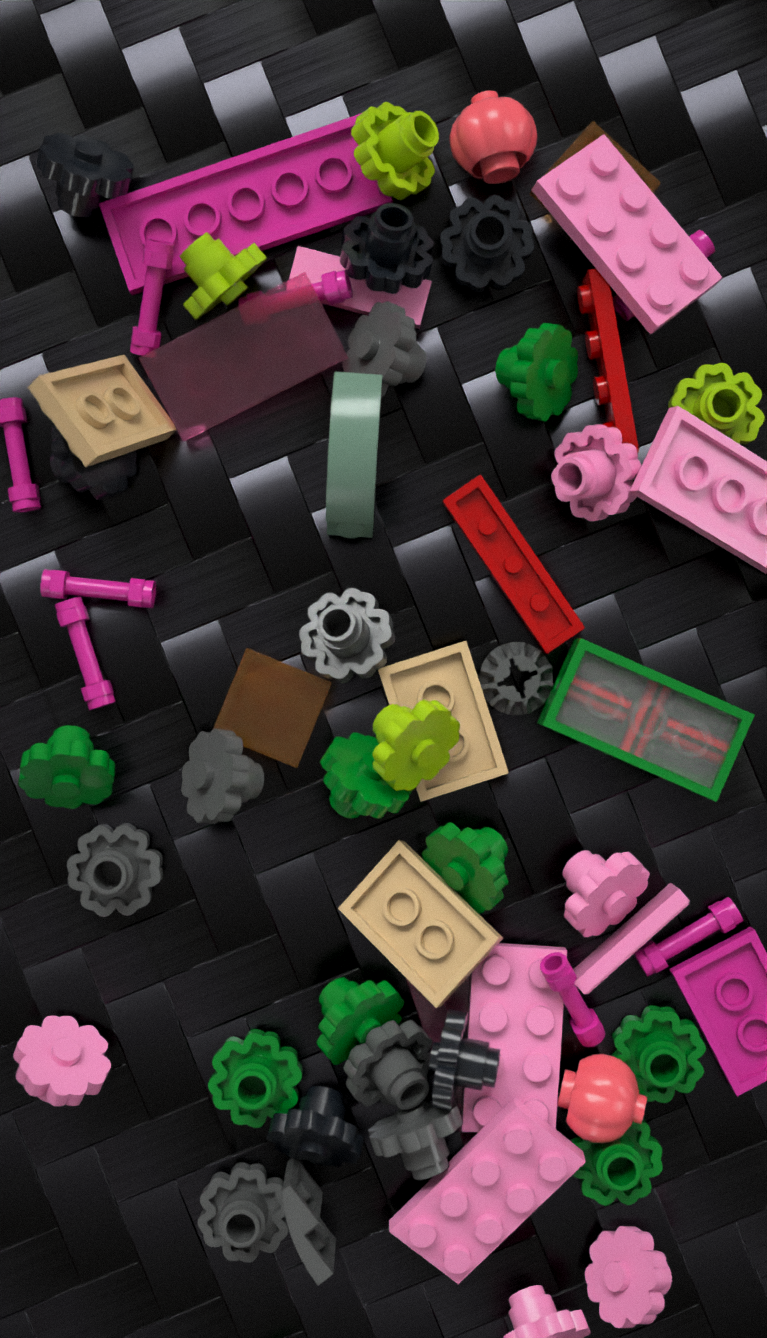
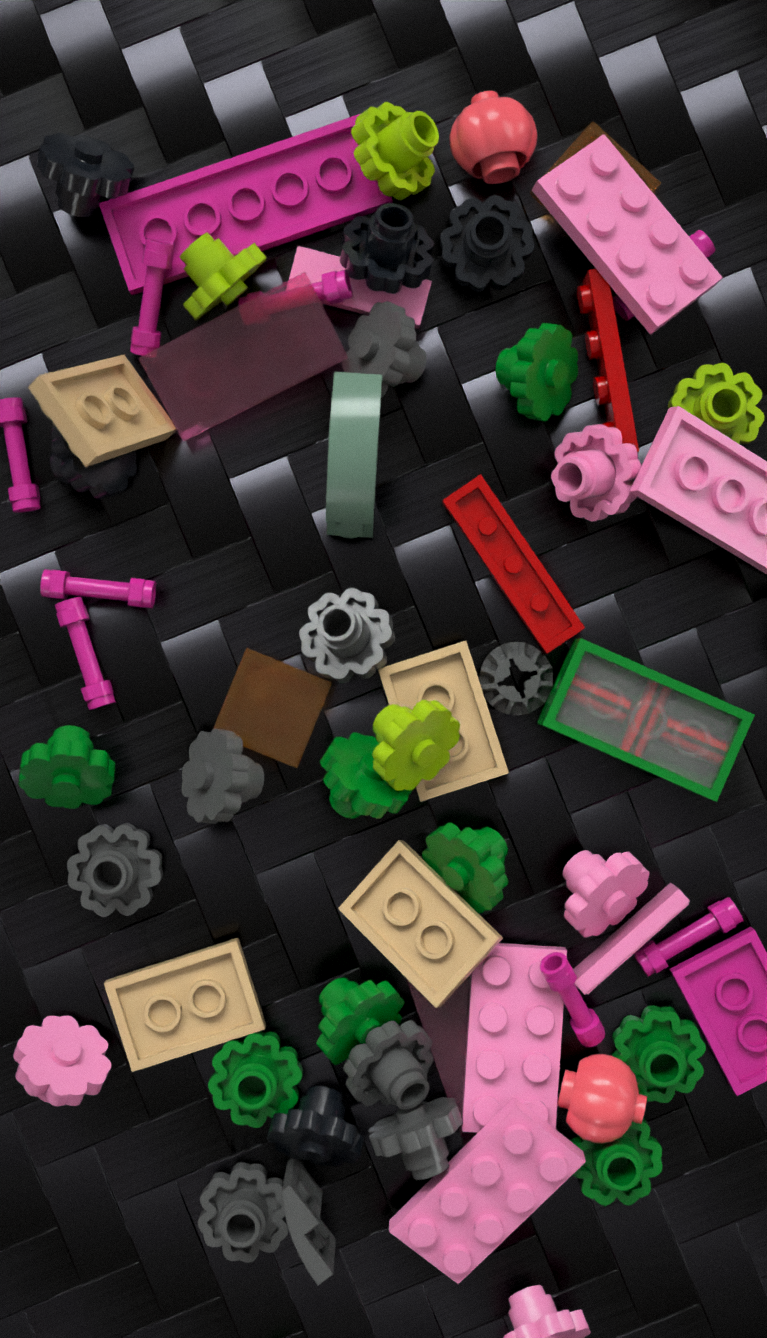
black plant [429,1009,501,1111] -> none
bright pink plant [585,1226,672,1328] -> none
none -> tan plate [104,938,266,1072]

